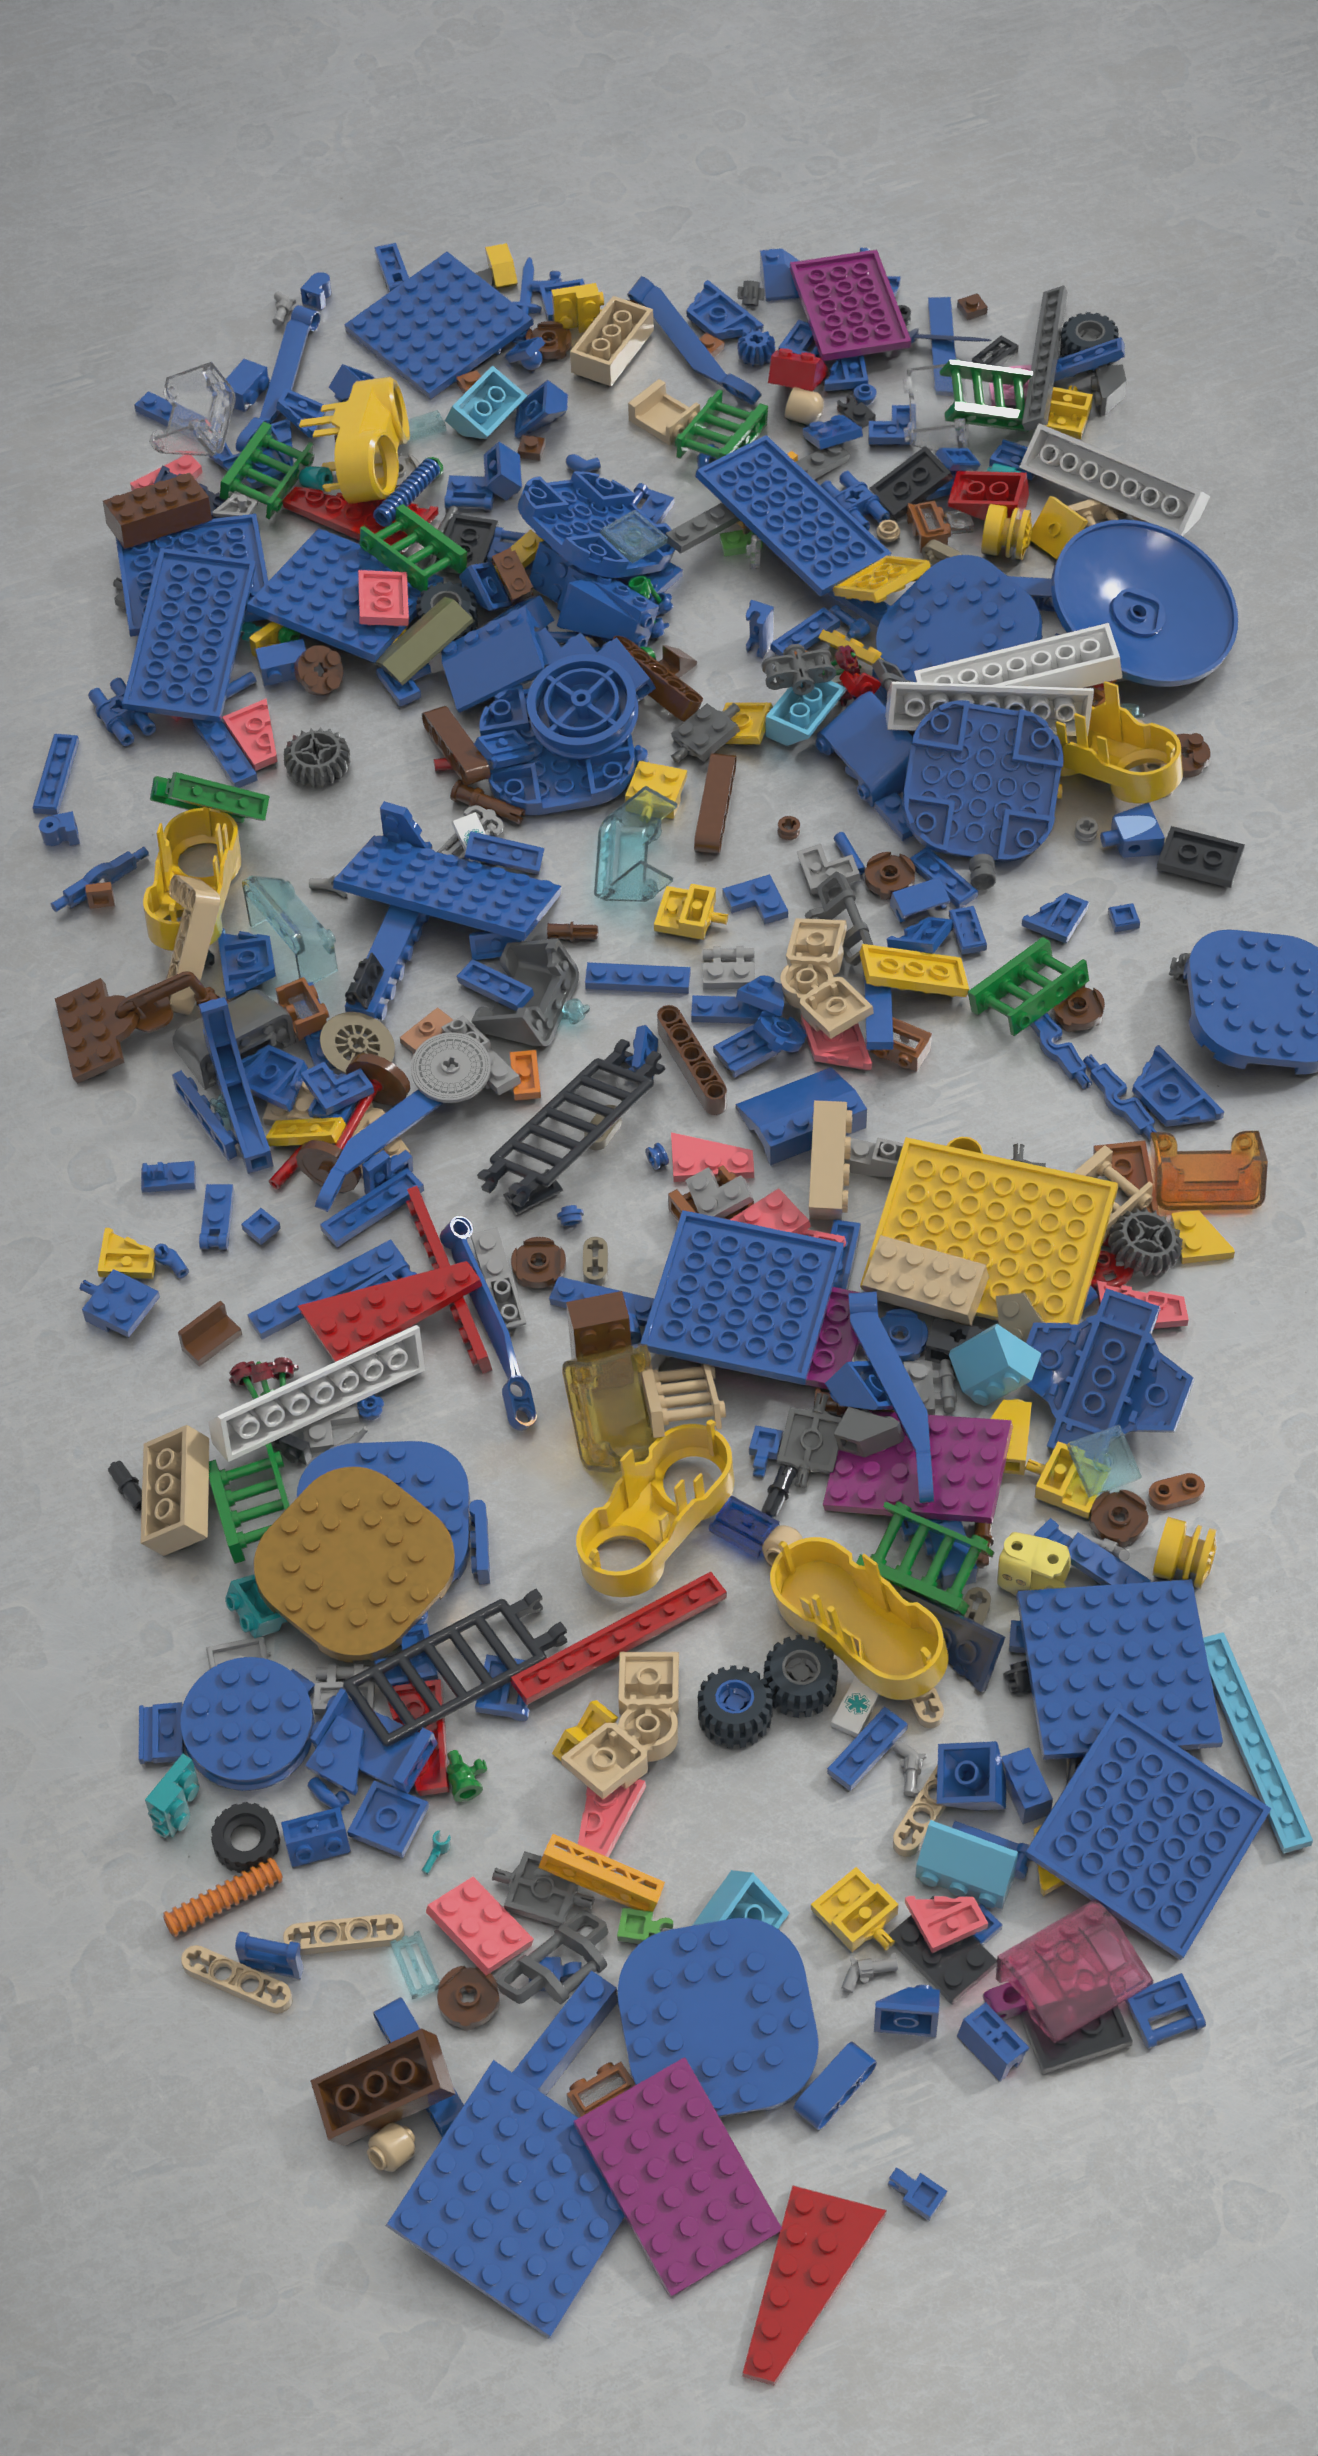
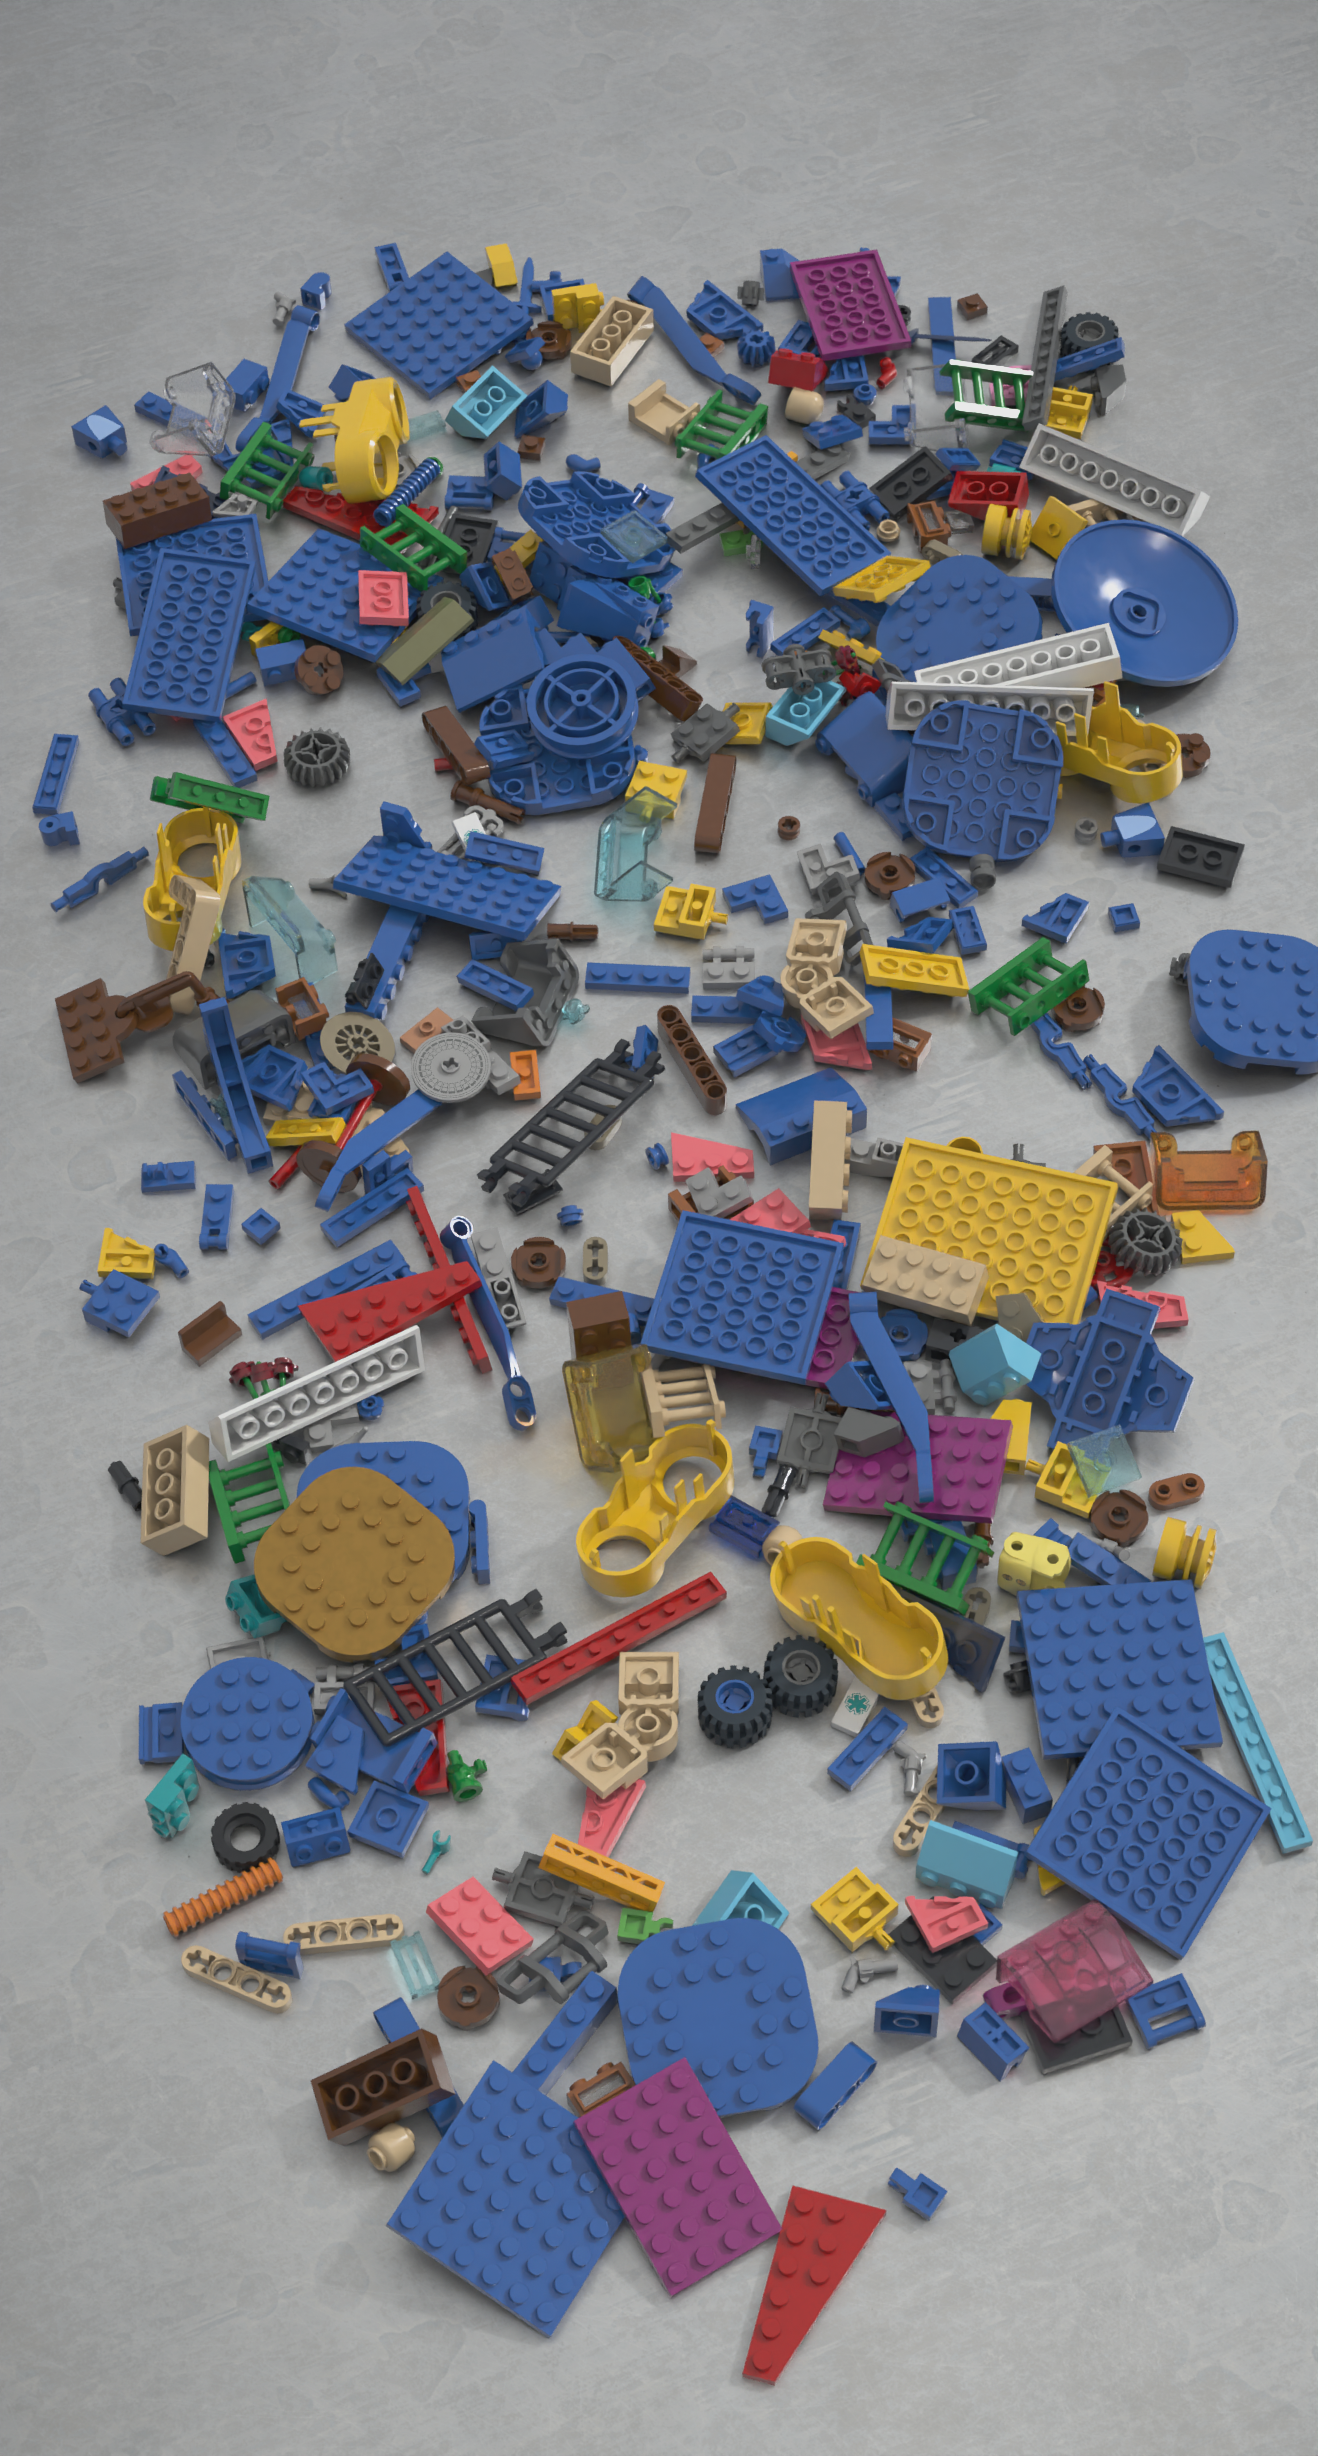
dark orange plate [85,882,115,909] -> none
none -> blue torso [71,405,127,458]
none -> red arm [876,357,897,389]

